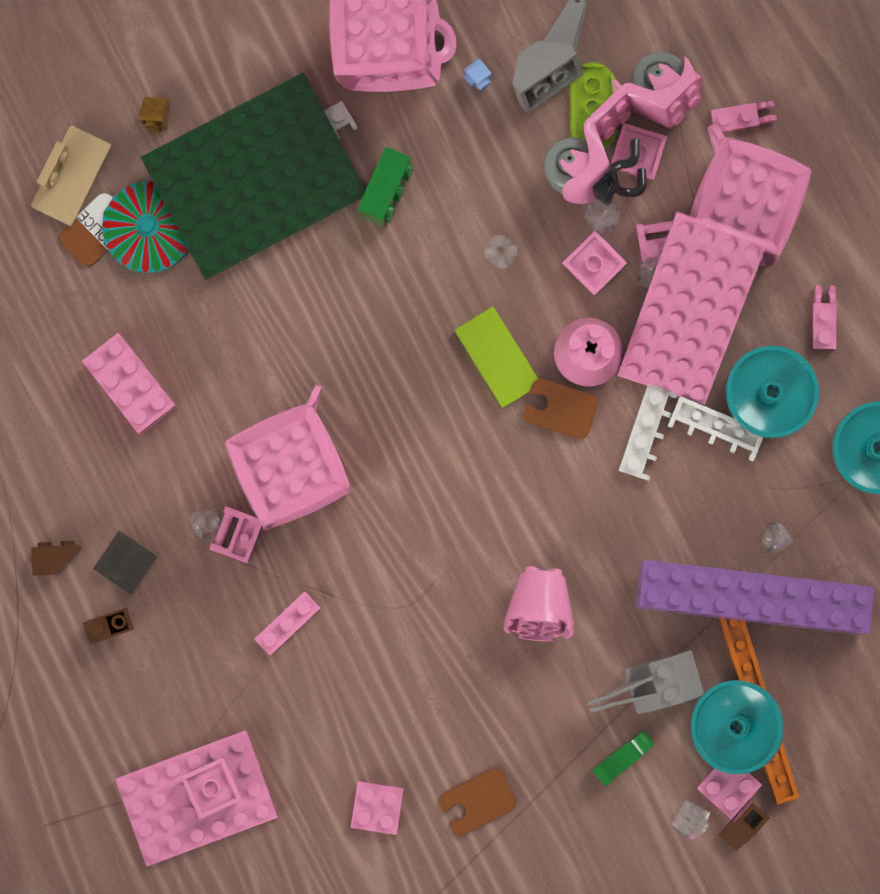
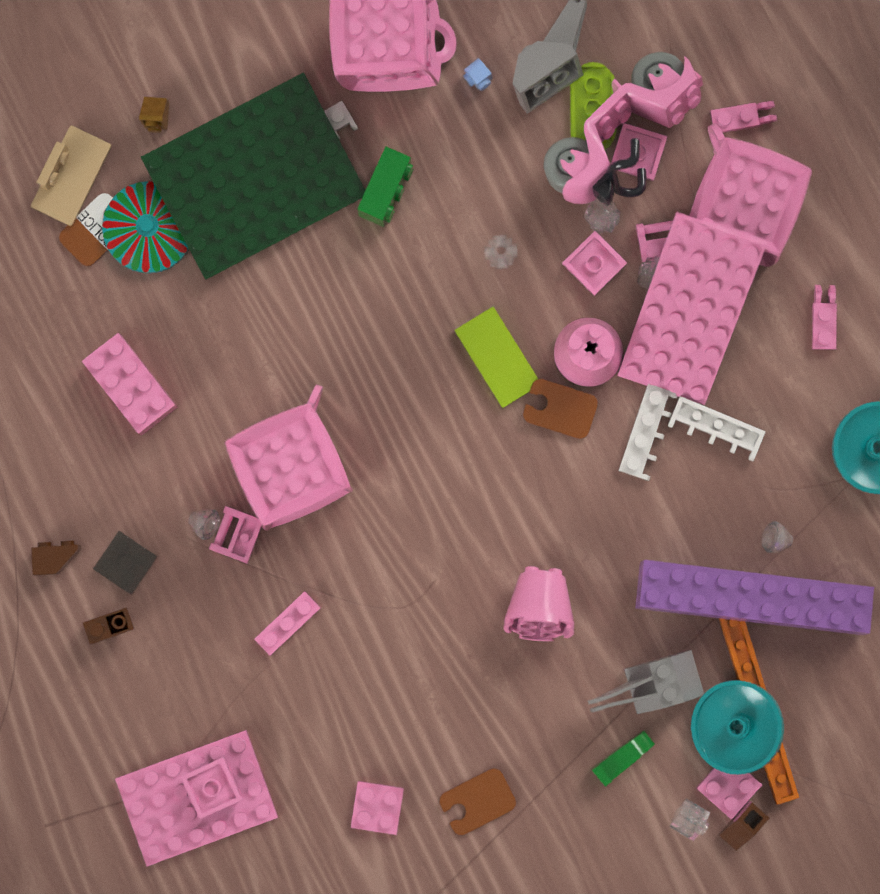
teal dish [726,346,819,438] -> none

